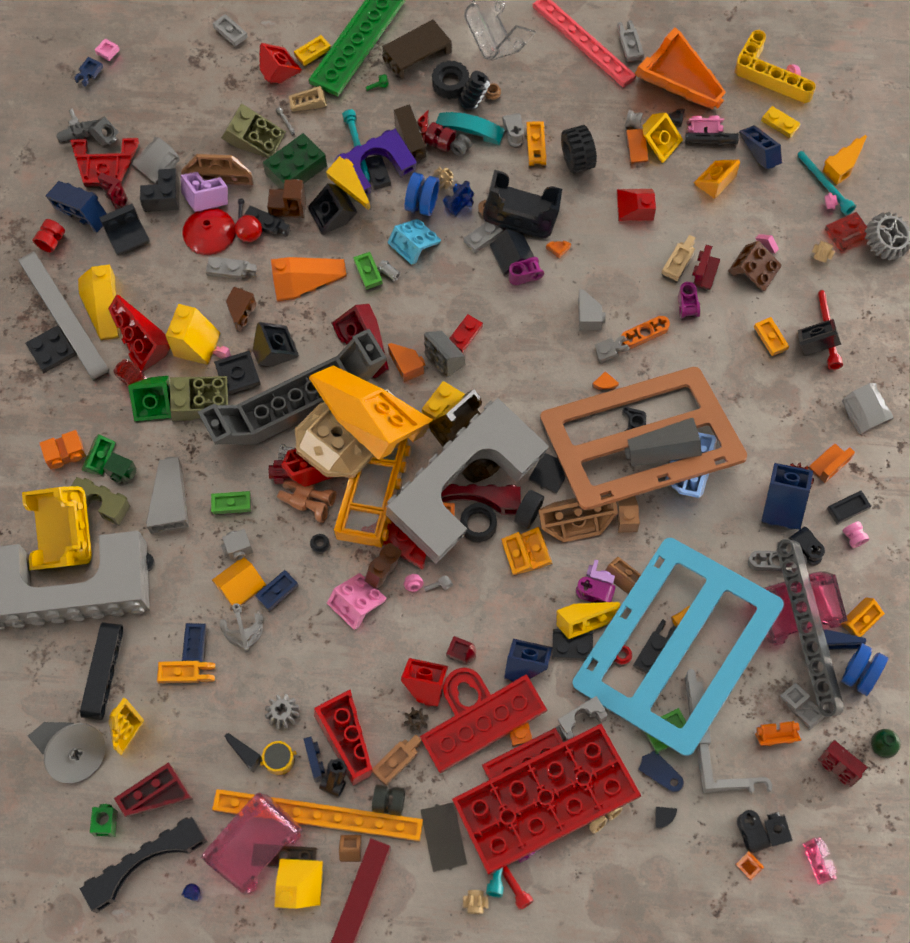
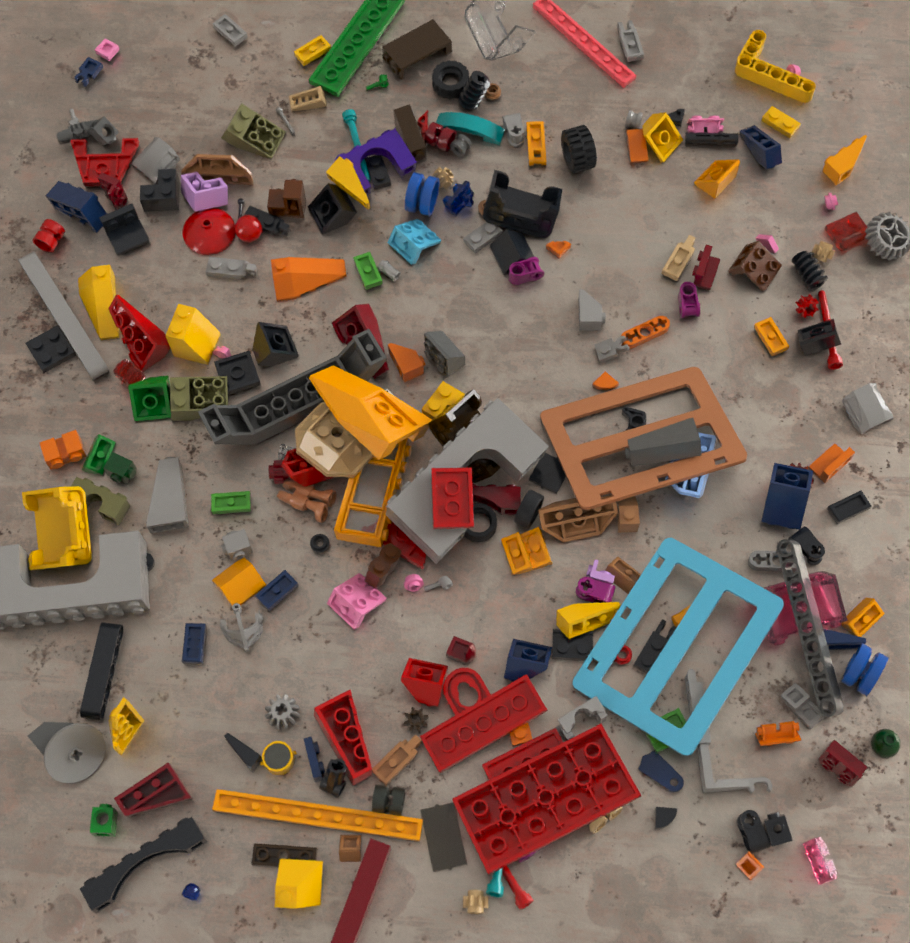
light orange hinge [157,661,215,683] -> none
clear pink windscreen [201,793,303,895] -> none
reddish brown slope [226,287,256,332] -> none
red slope [260,43,302,83] -> none
dark green brick [263,133,327,190] -> none
red plate [449,314,483,353] -> none
red slope [617,189,656,221] -> none
orange cone [635,27,726,109] -> none
teal piece [798,151,856,216] -> none
bright pink wheel [842,521,870,548] -> none
none -> red plate [431,468,474,529]
none -> black piece [792,251,828,291]
none -> red gear [795,294,819,318]

